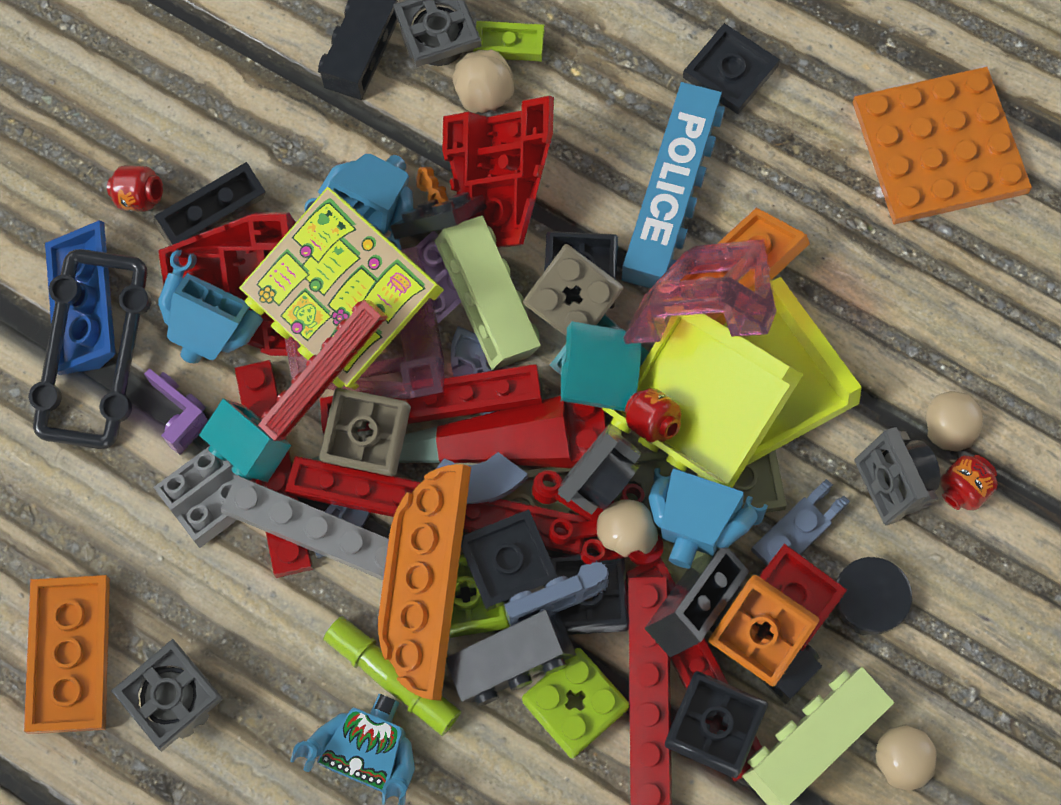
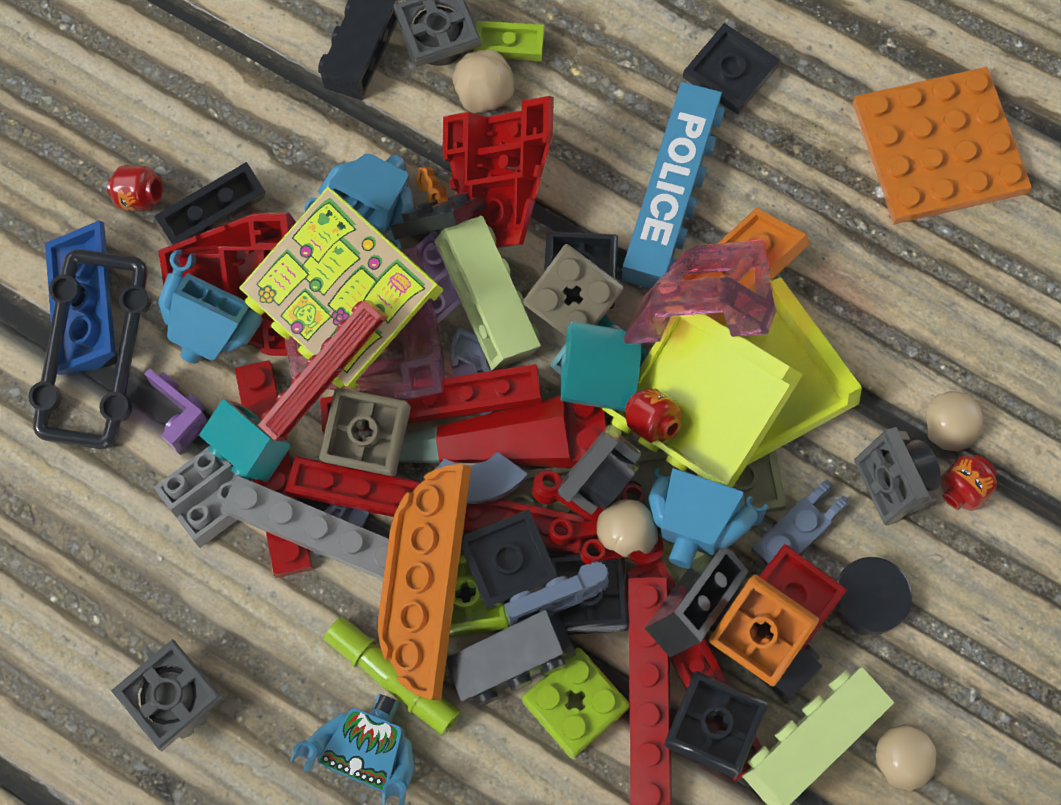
orange plate [24,575,110,734] -> none

